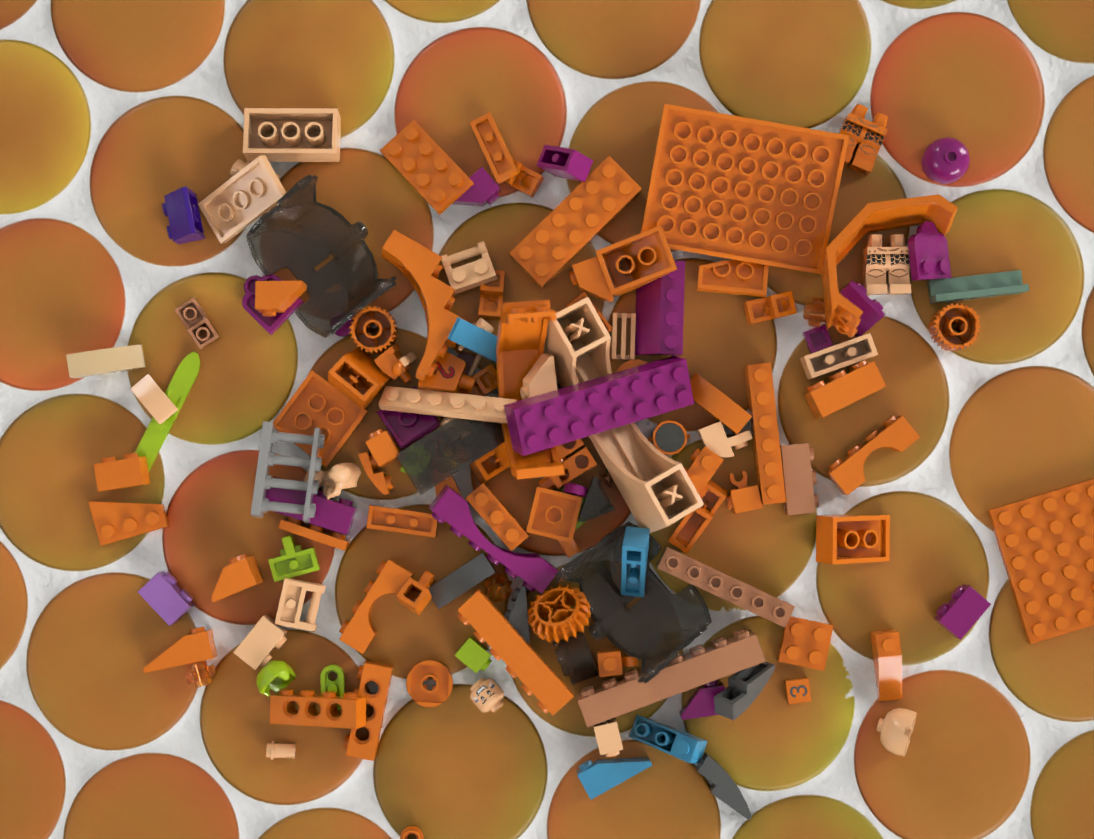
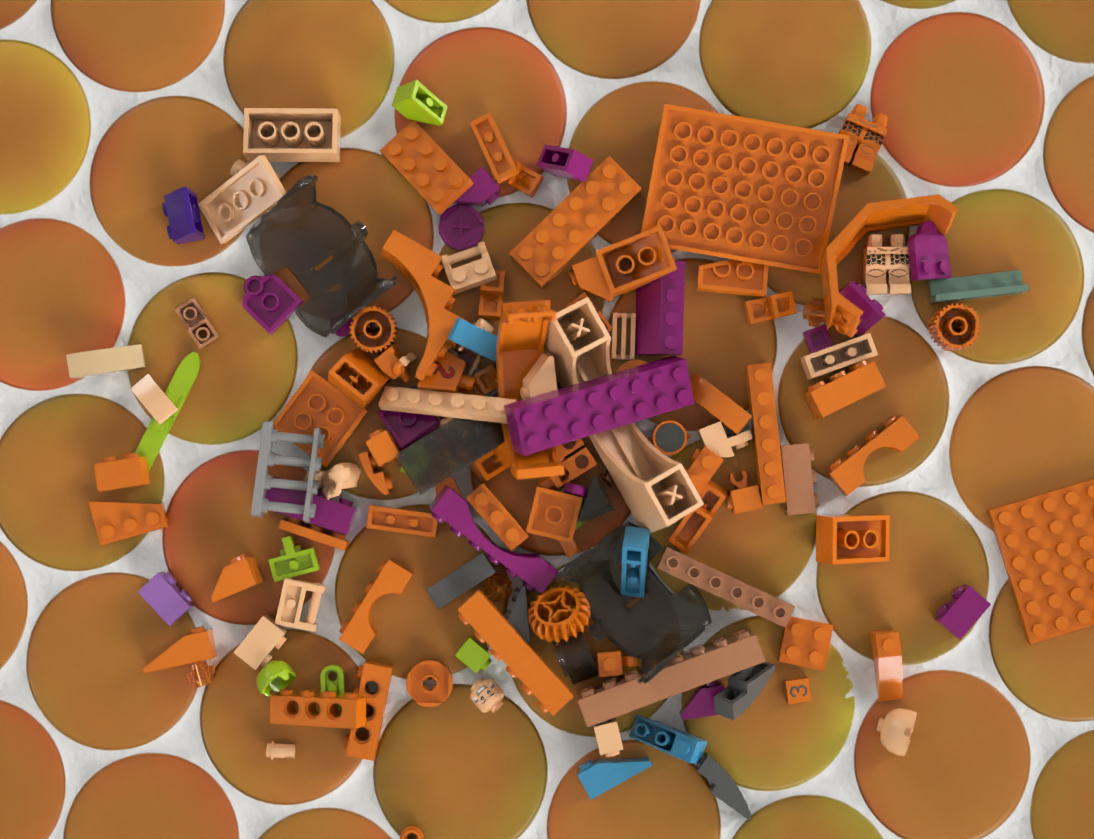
orange slope [255,280,307,317] -> none
orange brick [396,570,436,616] -> none
magenta cylinder [921,137,970,185] -> none
none -> lime slope [392,79,448,126]
none -> magenta tile [438,204,484,251]

